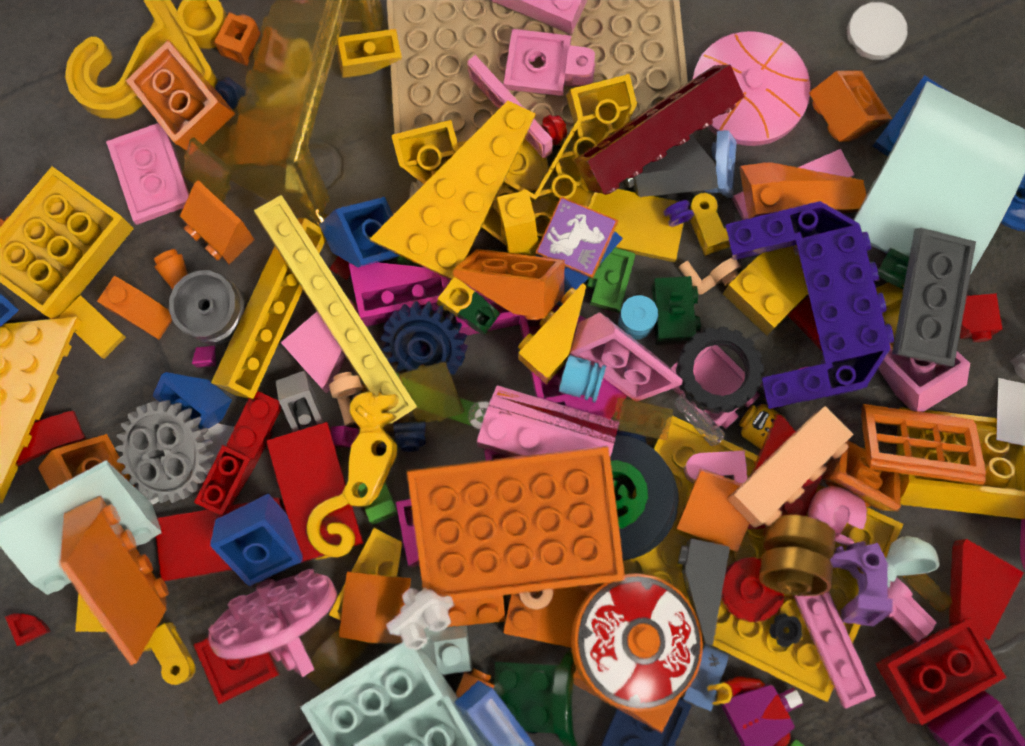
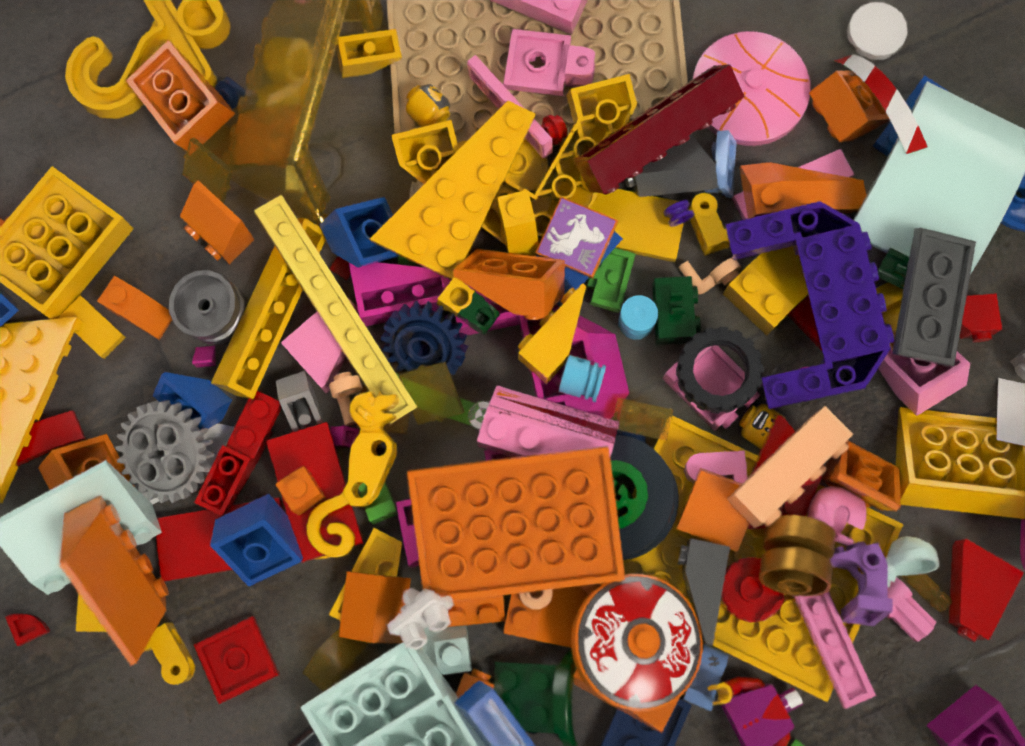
bright pink plate [106,123,190,225] -> none
orange cone [154,249,188,289] -> none
bright pink bracket [208,569,336,676] -> none
orange brick [214,12,261,66] -> none
dark blue plate [394,421,426,452] -> none
bright pink slope [570,313,682,402] -> none
clear axle [674,393,726,447] -> none
black plate [770,614,802,647] -> none
orange piece [861,404,986,485] -> none
red slope [875,618,1006,725] -> none
none -> orange brick [276,466,326,515]
none -> yellow head [405,84,450,127]
none -> sticker [834,54,928,154]

